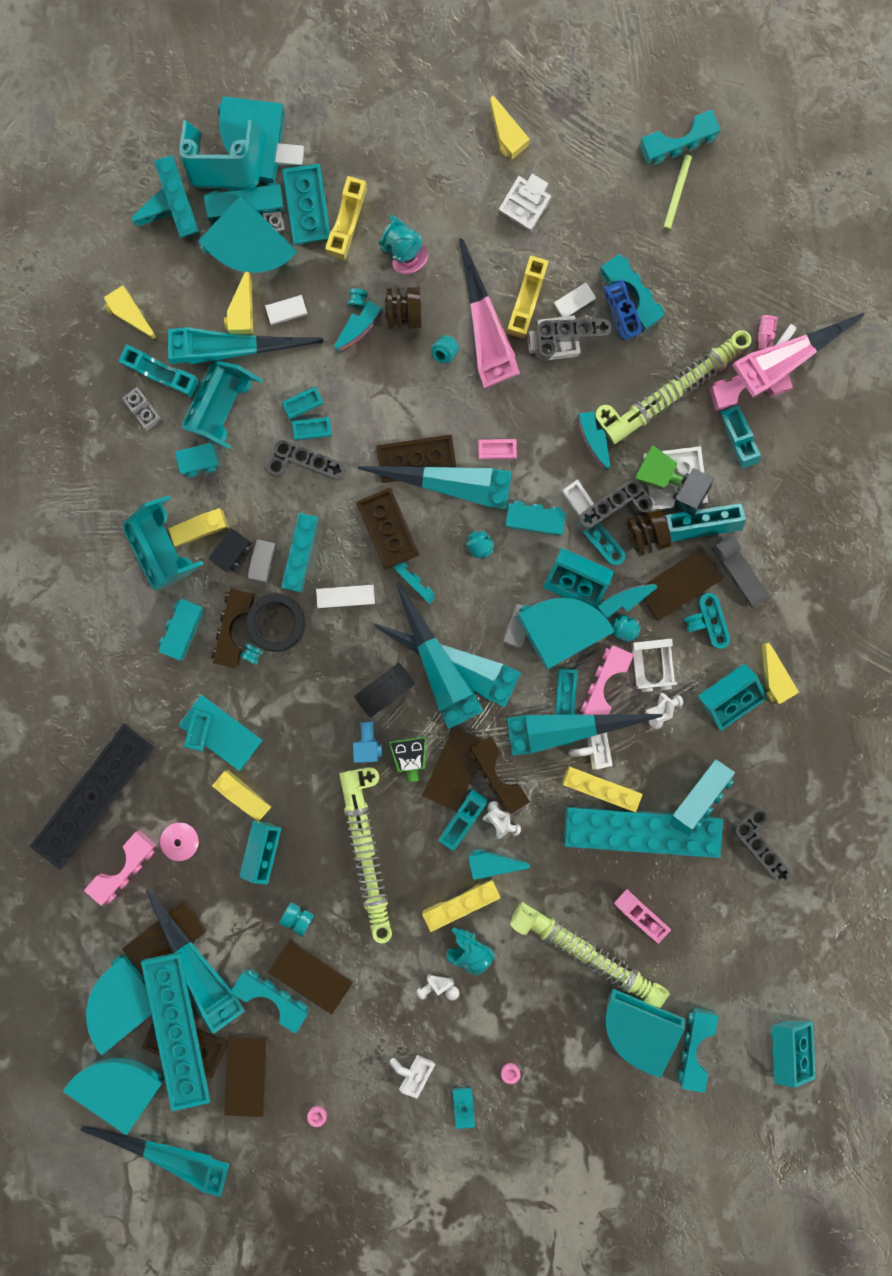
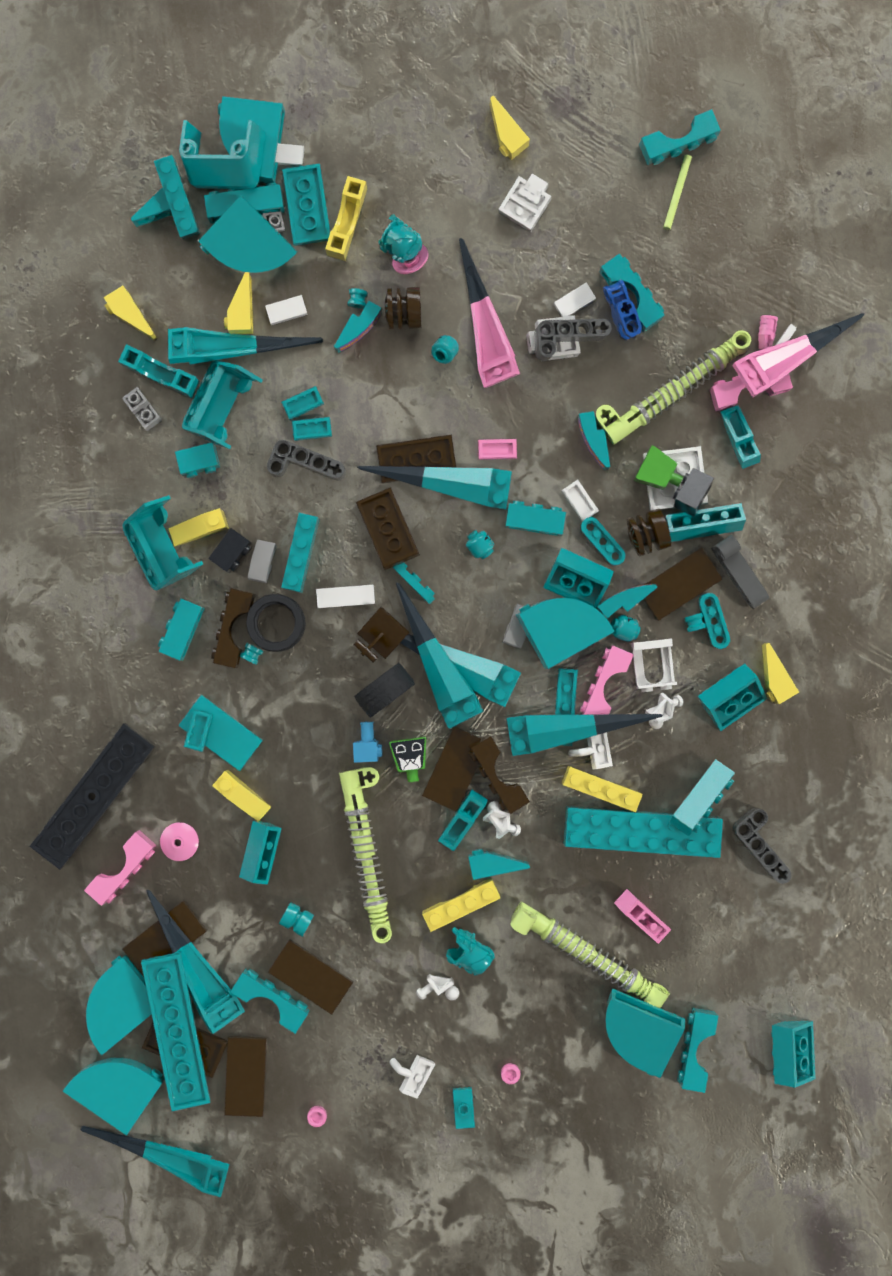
light yellow arch [507,255,549,339] -> none
dark grey beam [575,480,653,532] -> none
none -> dark brown plate [353,606,409,663]

